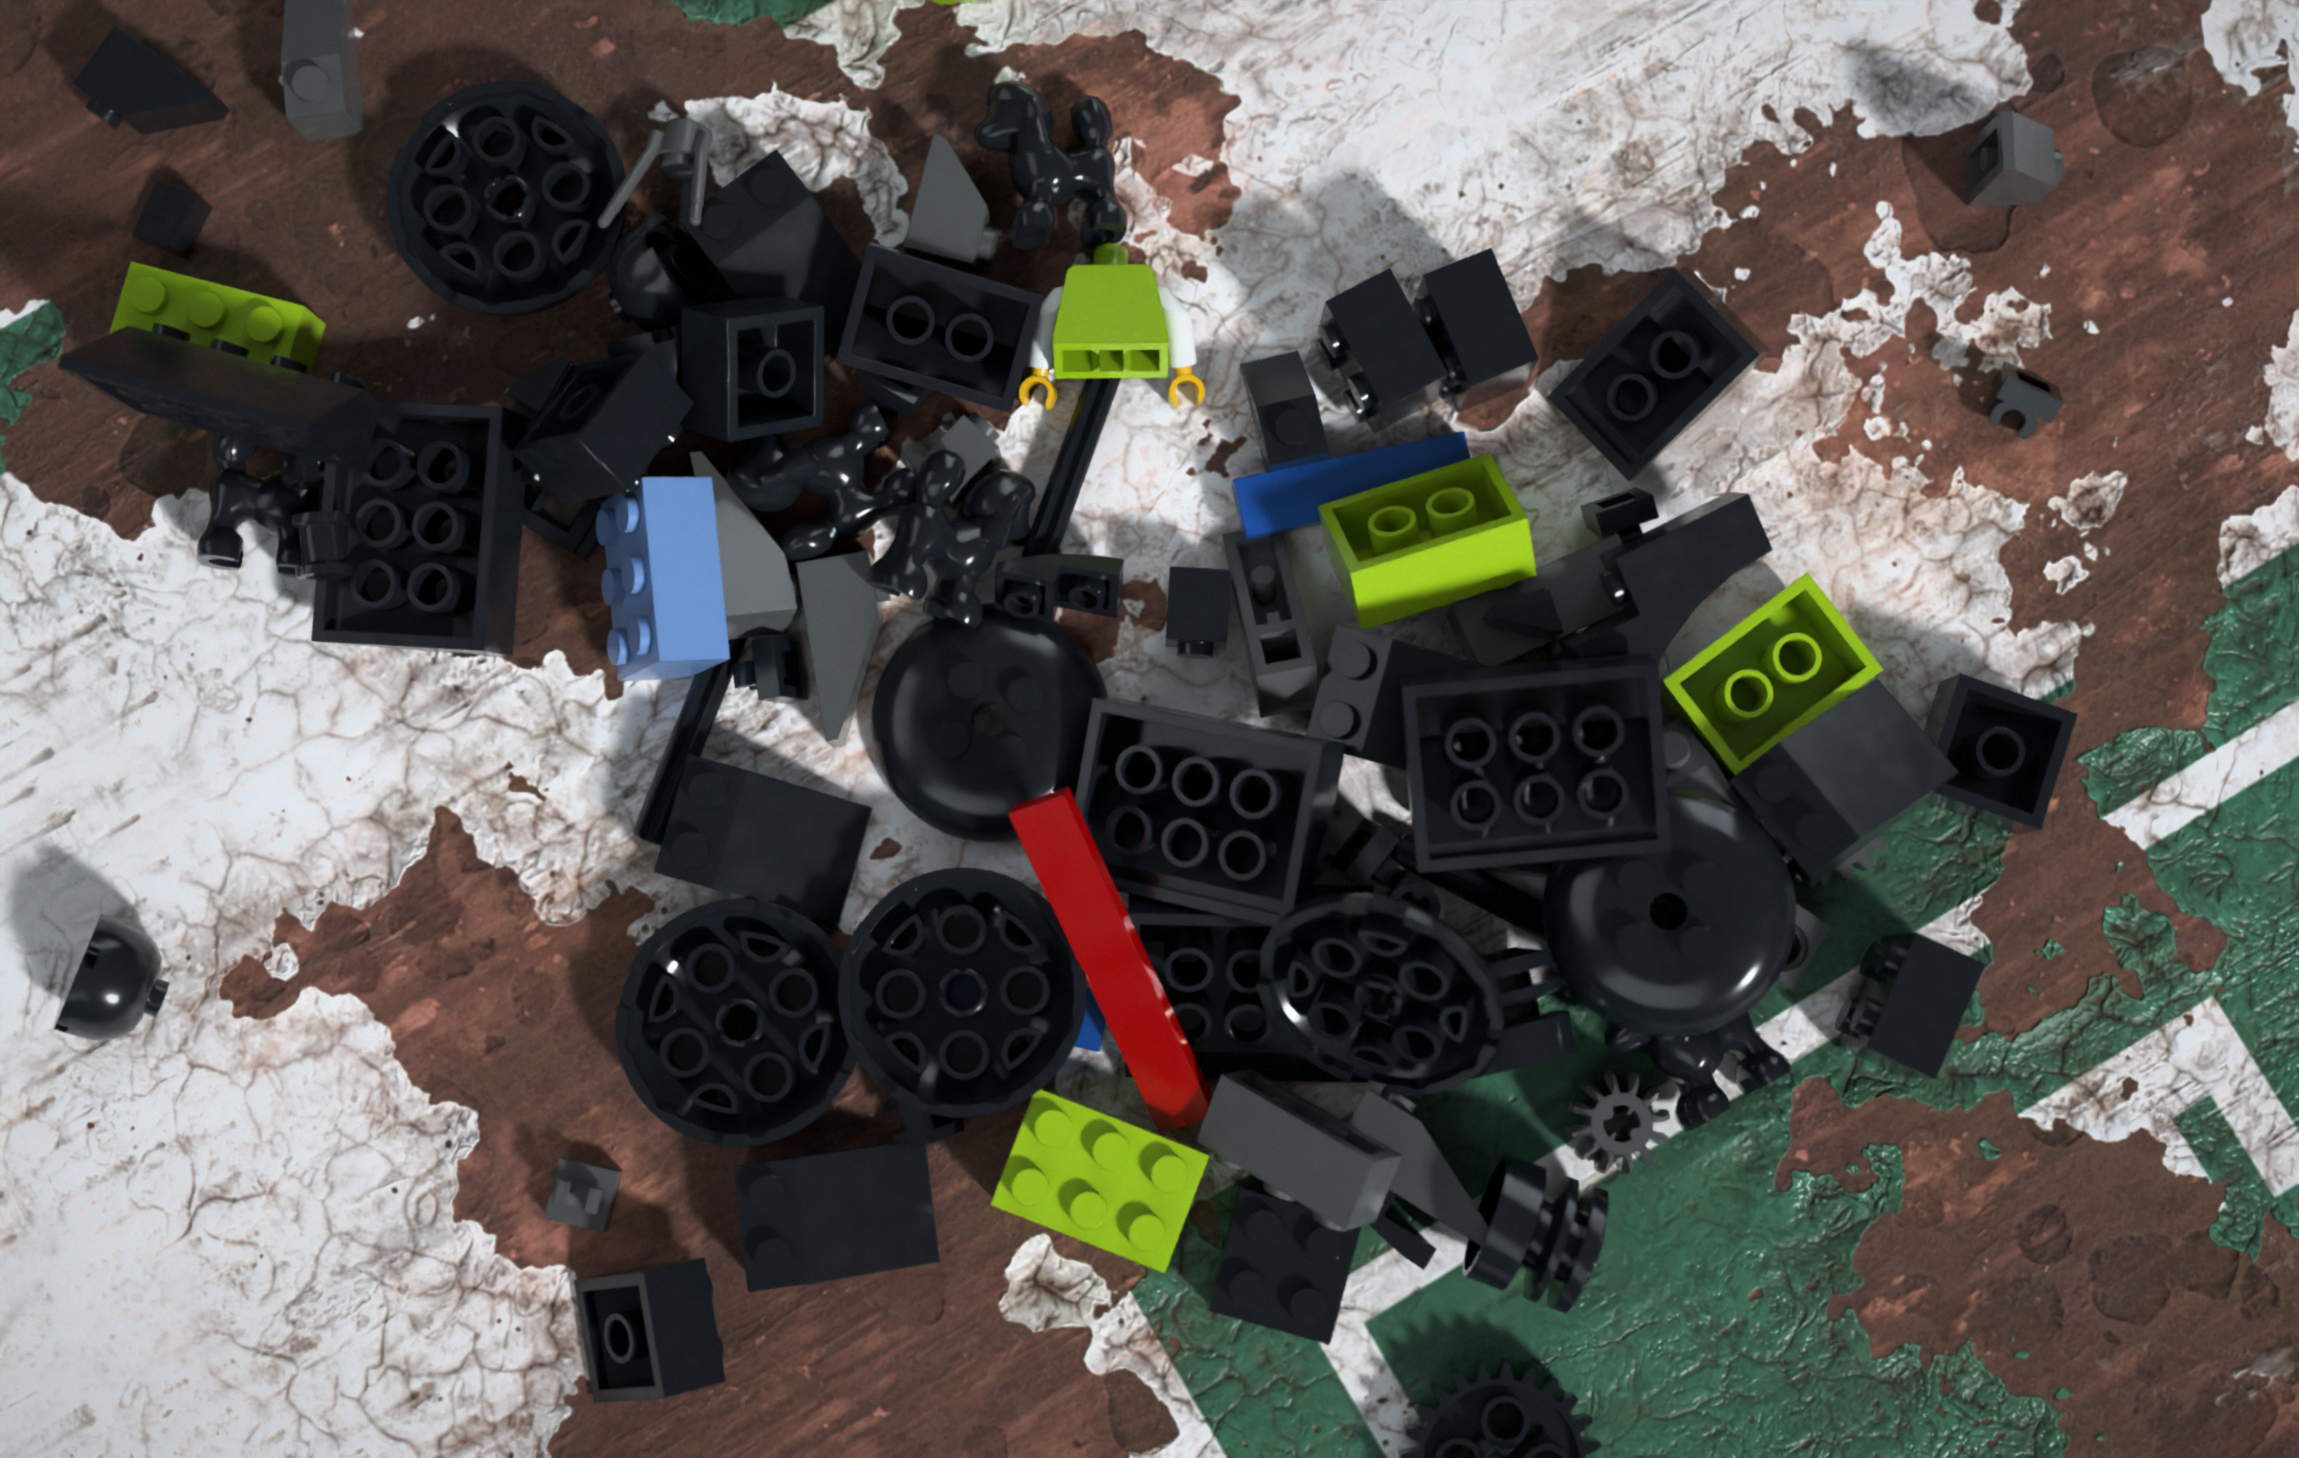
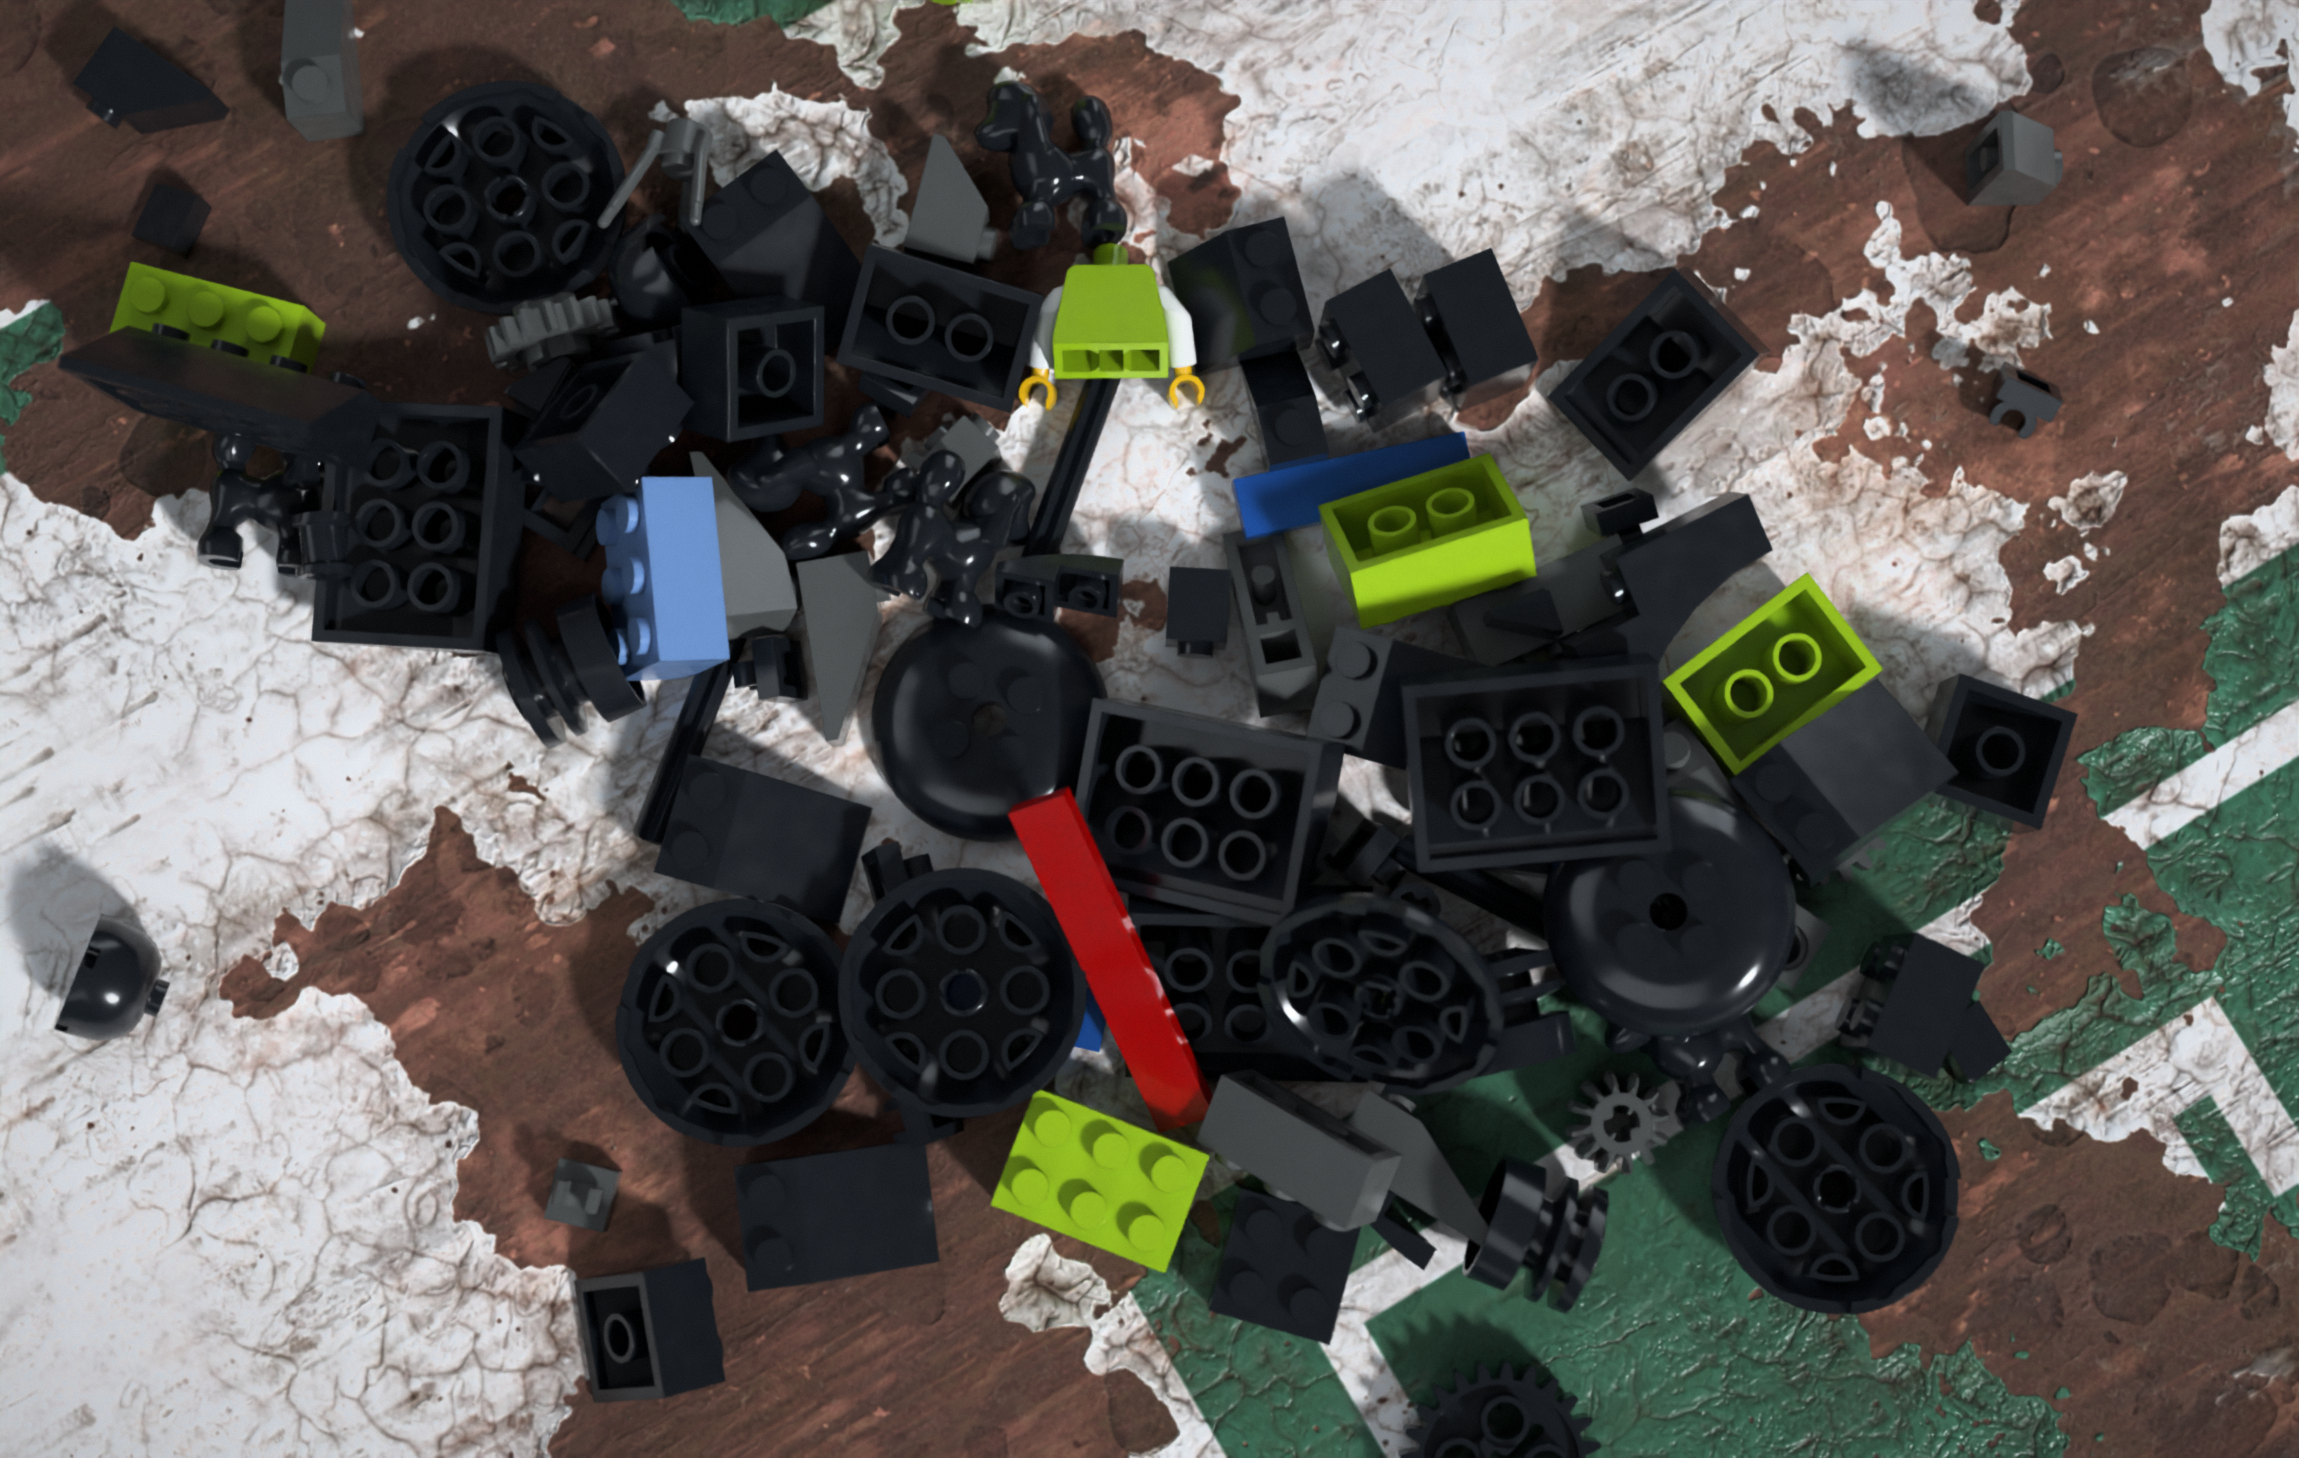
none -> dark grey gear [484,292,620,373]
none -> black wheel [495,591,647,749]
none -> black tile [861,841,934,906]
none -> black slope [1167,217,1315,377]
none -> black brick [1711,1064,1961,1315]
none -> black slope [1944,1000,2012,1085]

